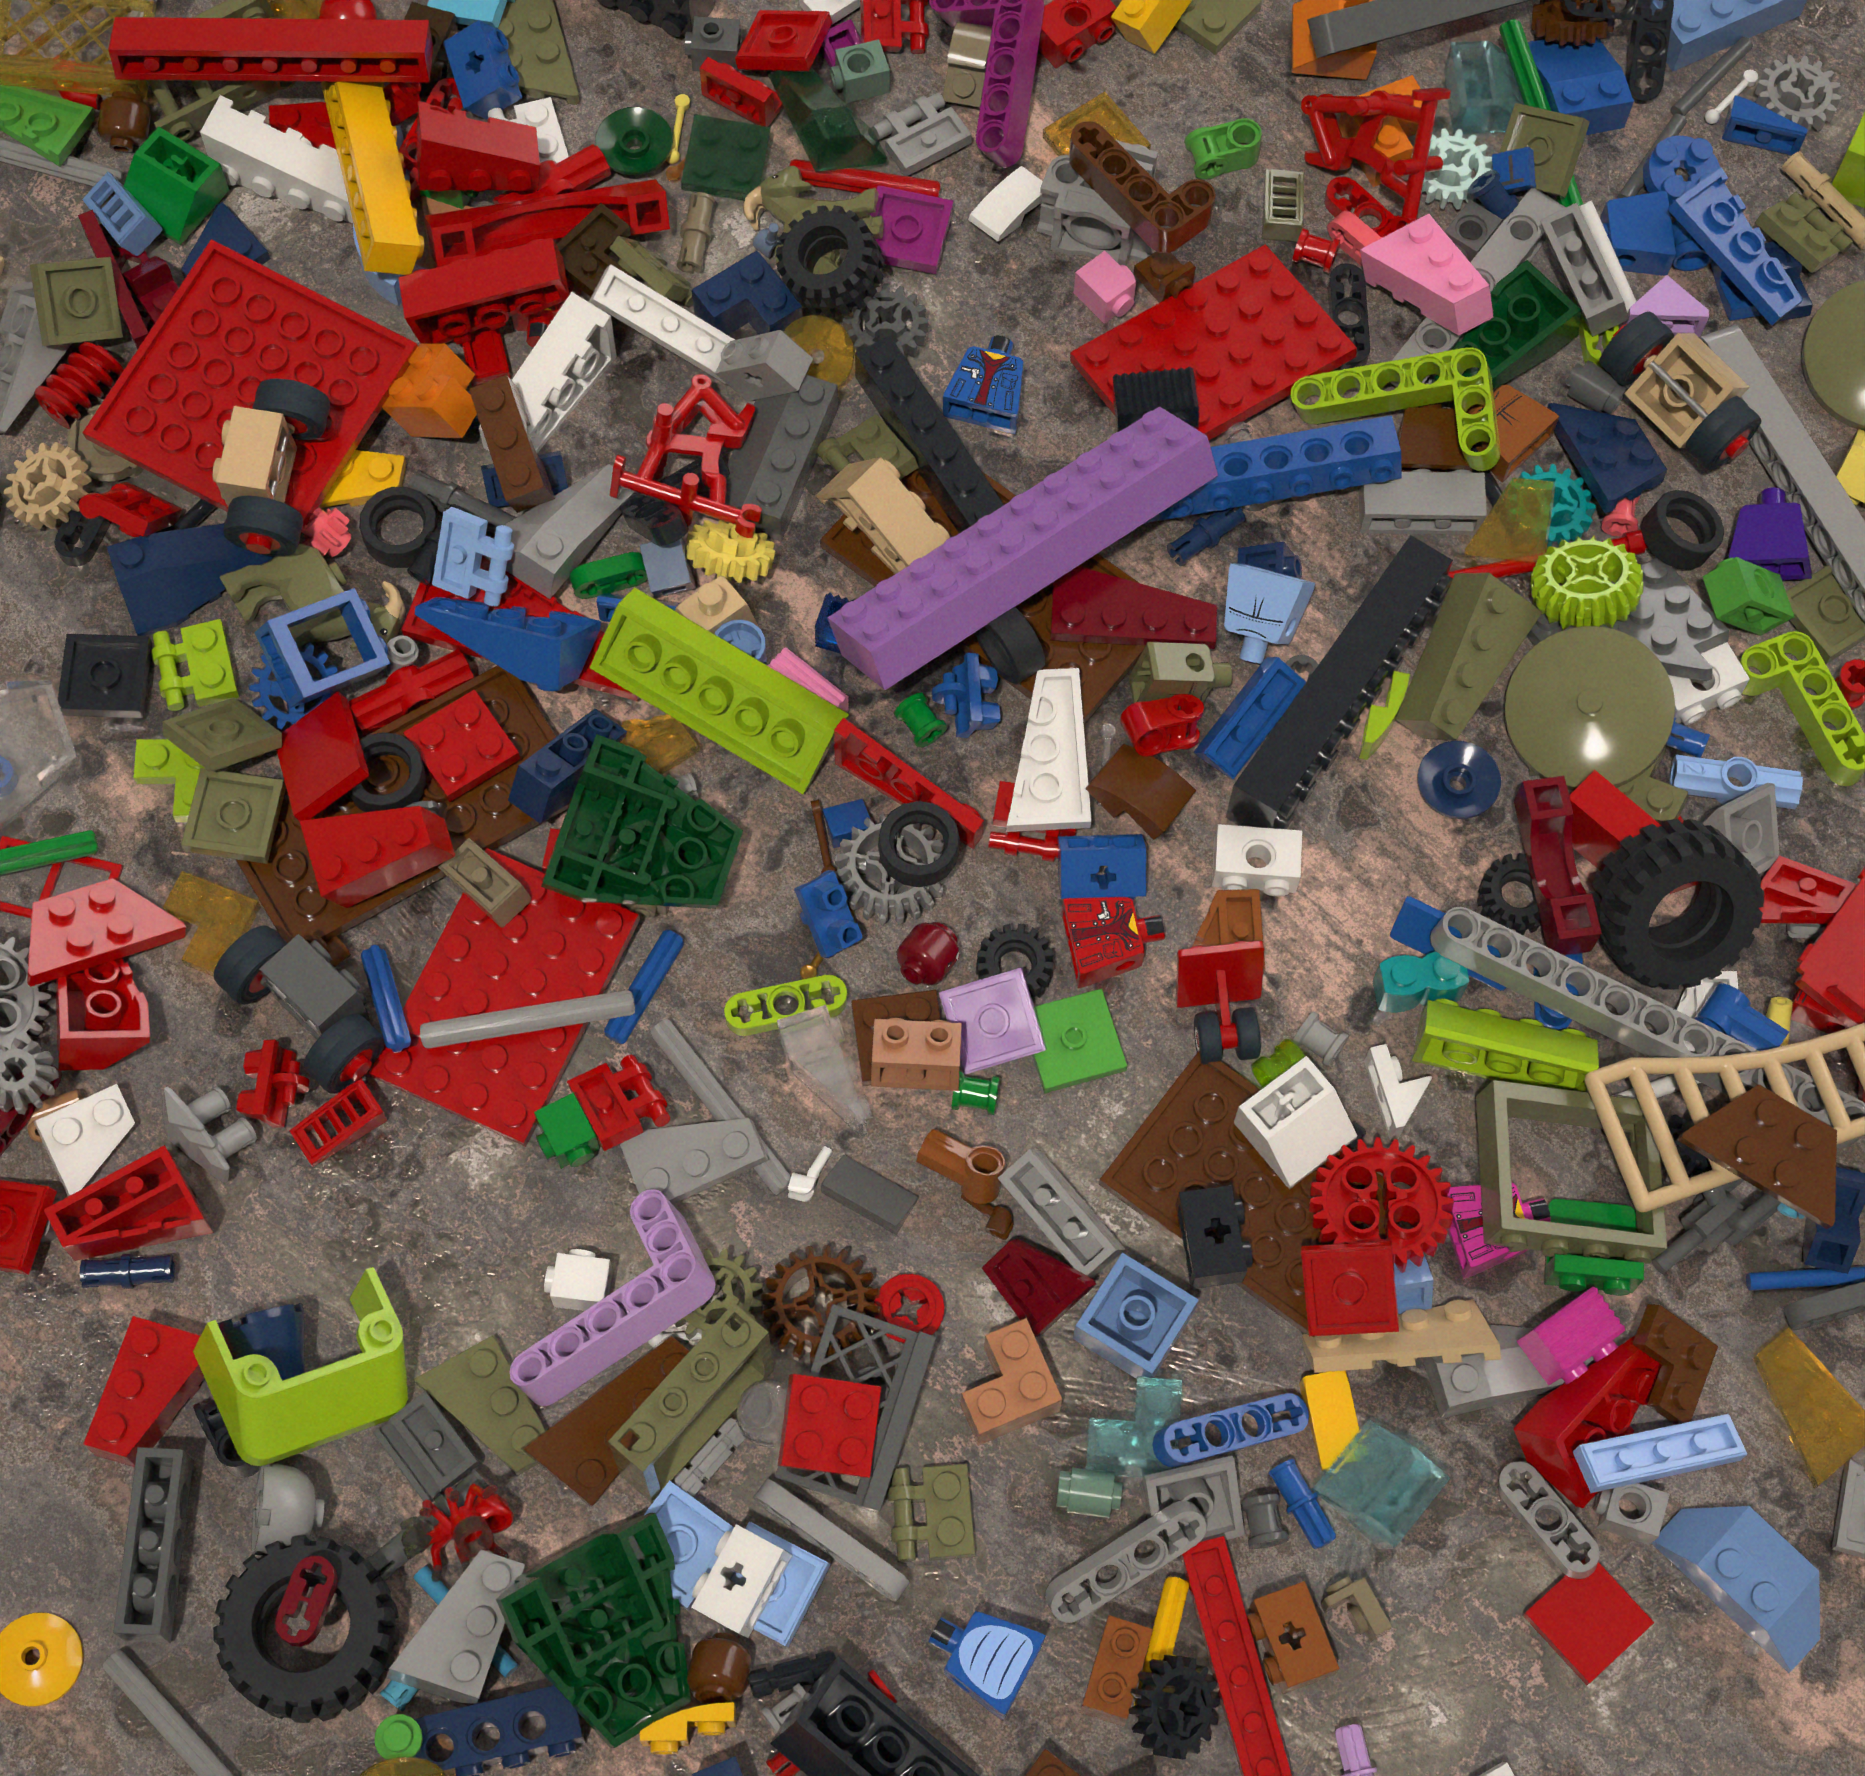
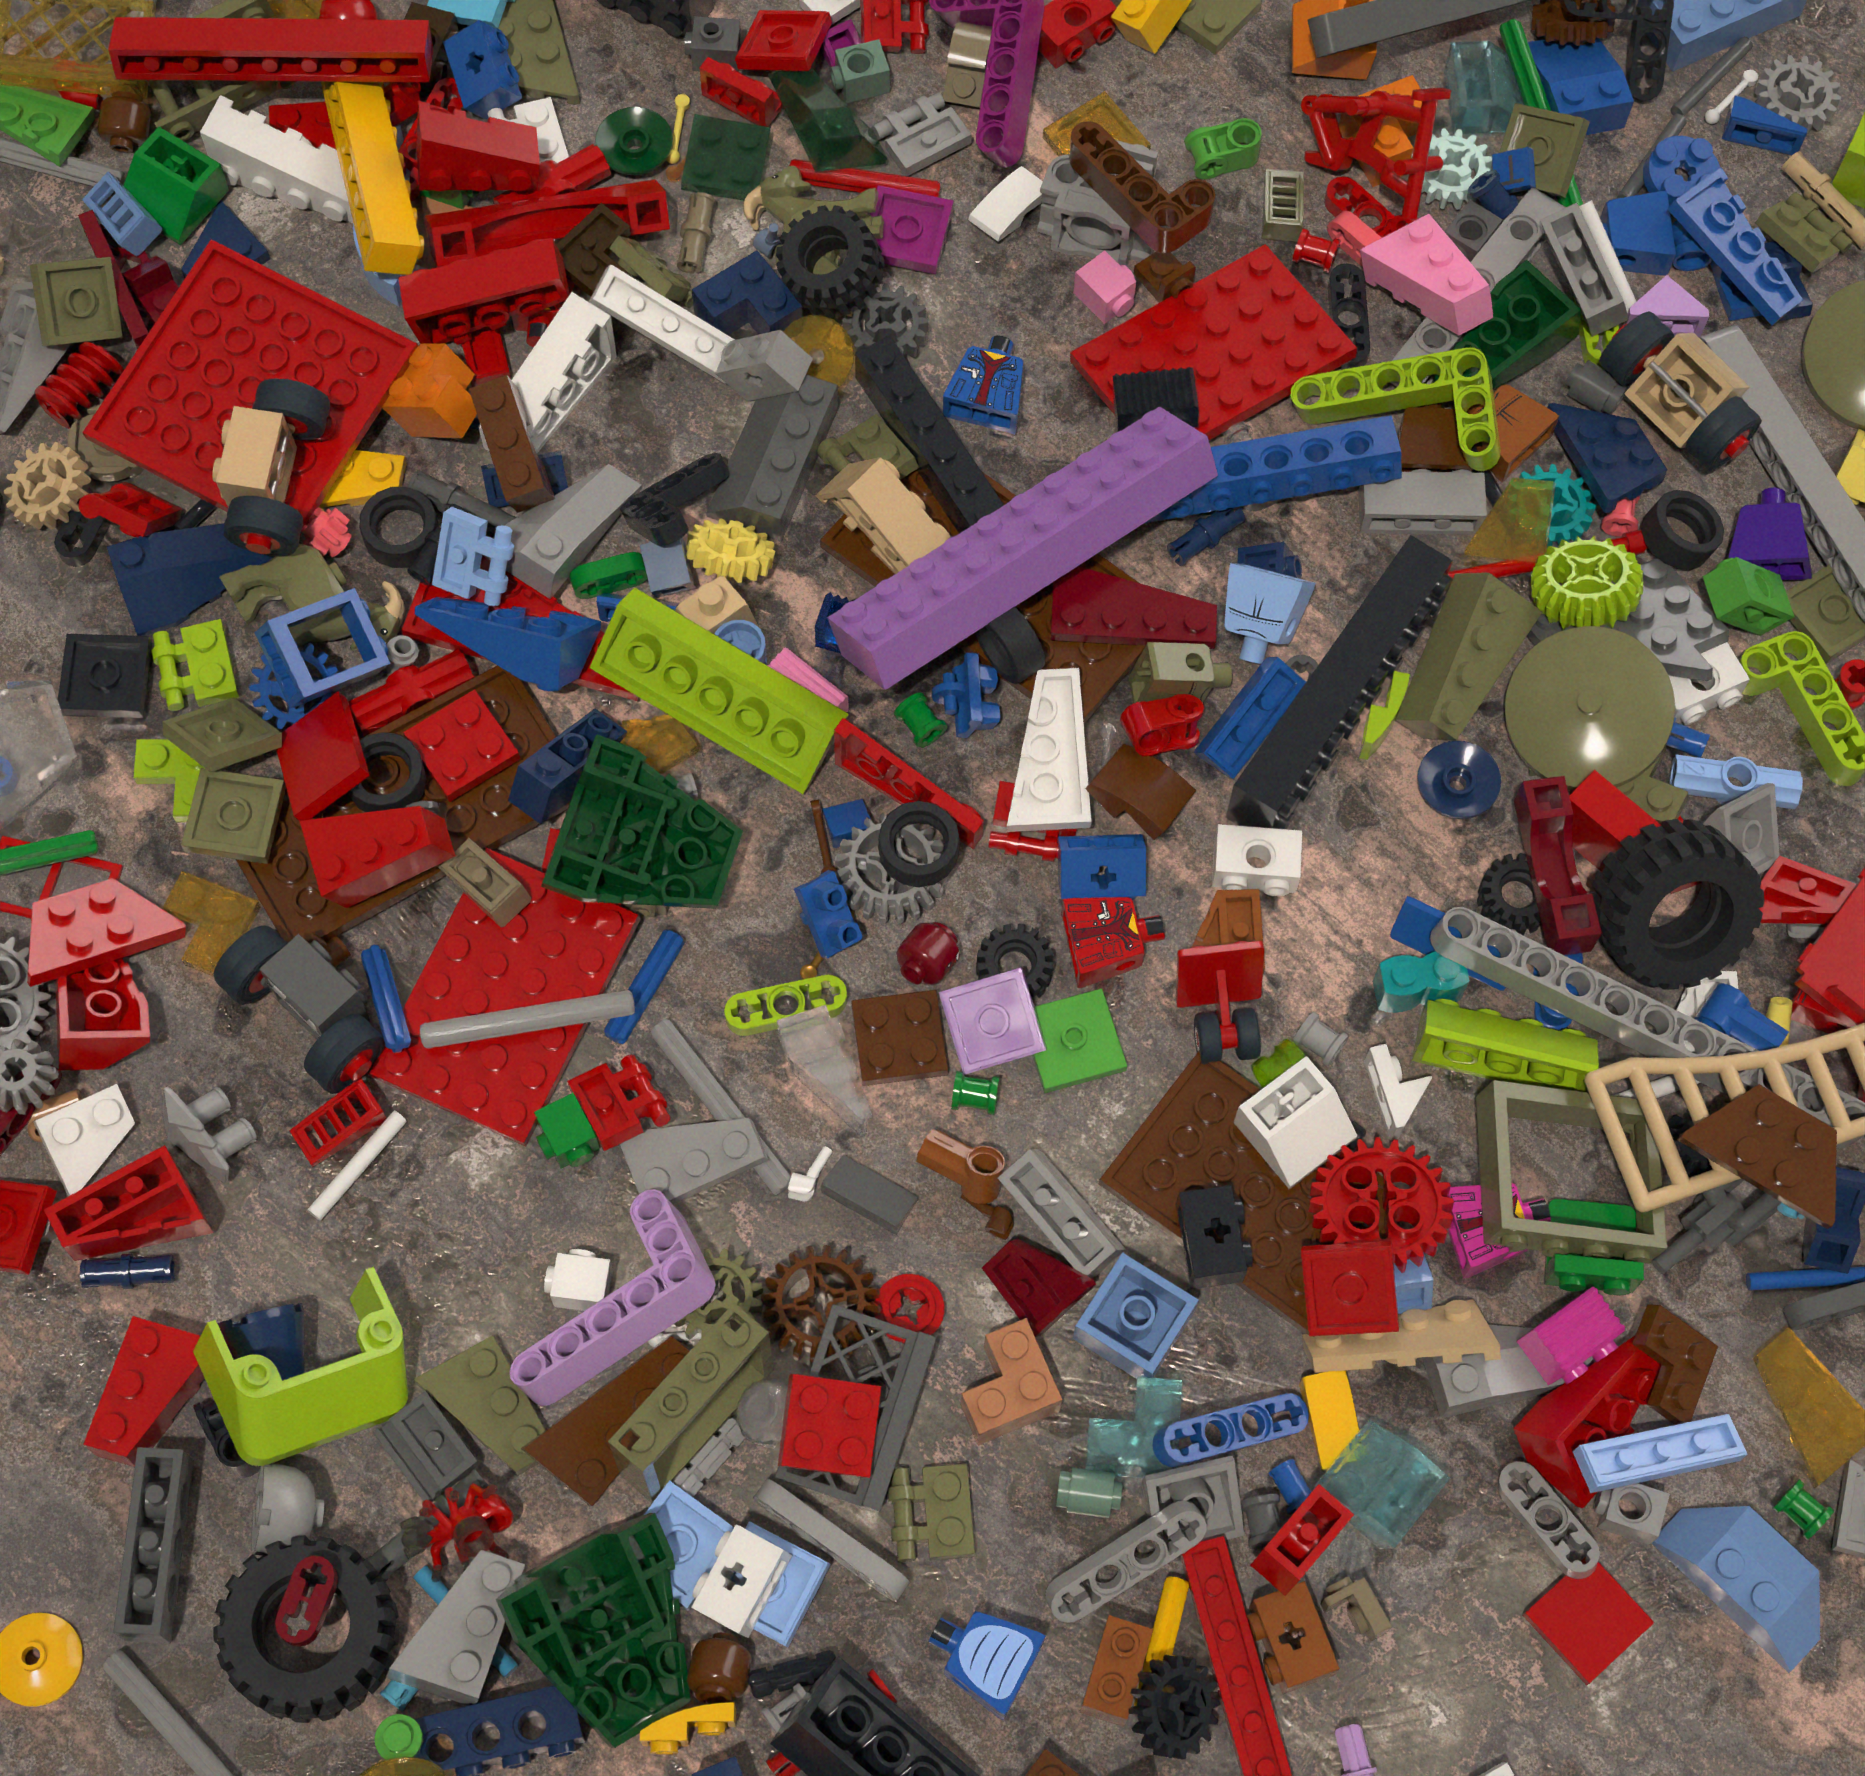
red hips [236,1039,311,1128] -> none
red piece [609,374,762,538] -> none
nougat brick [871,1018,962,1091] -> none
none -> white bar [307,1110,407,1221]
none -> red brick [1250,1484,1354,1596]
none -> green bush [1772,1479,1835,1540]

